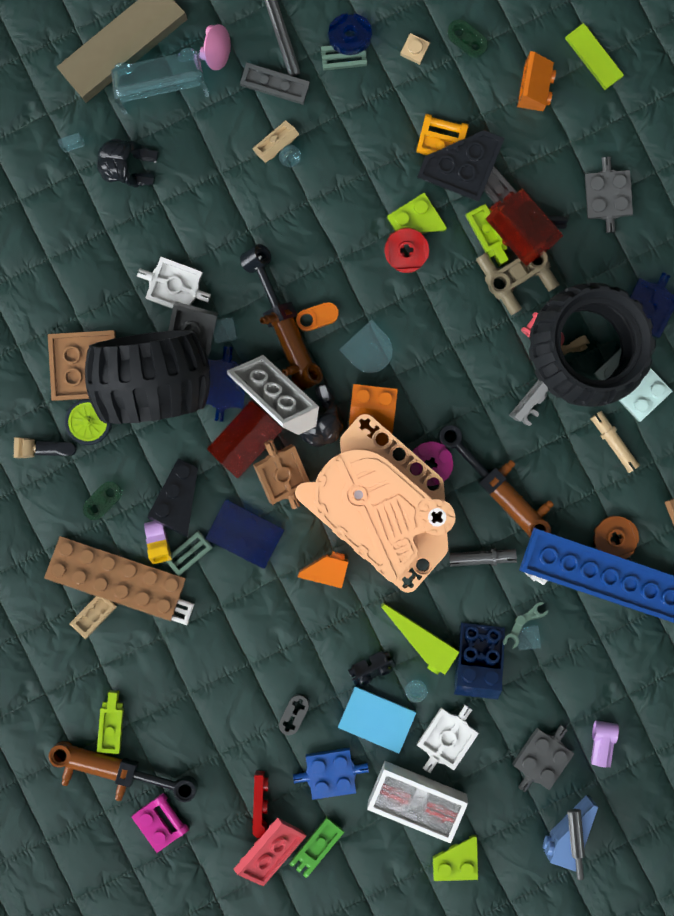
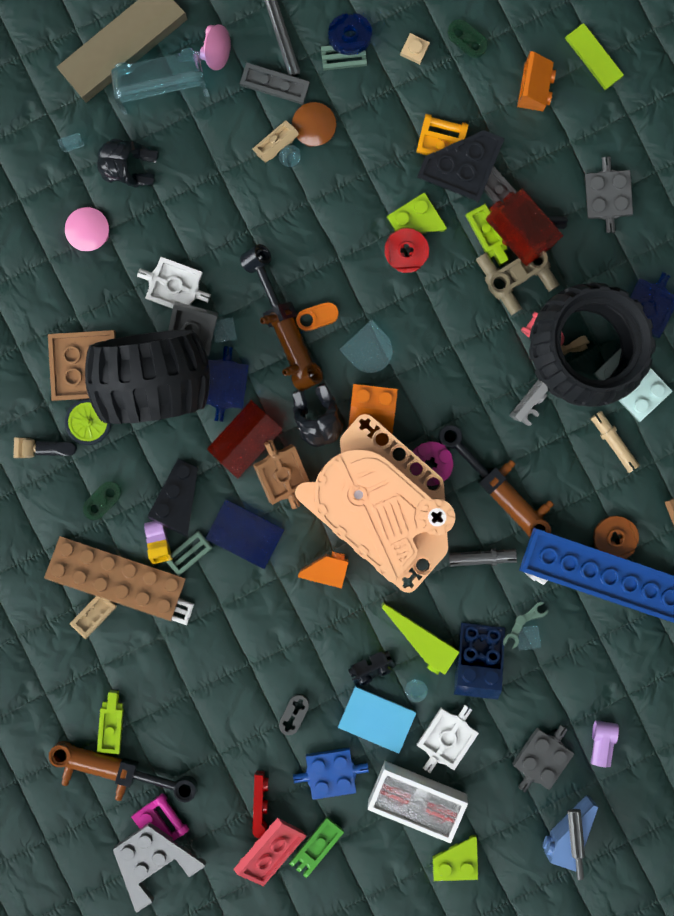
white slope [227,355,319,435] -> none
none -> bright pink dish [65,207,109,251]
none -> wing [113,822,206,912]
none -> dark orange dish [292,102,336,147]

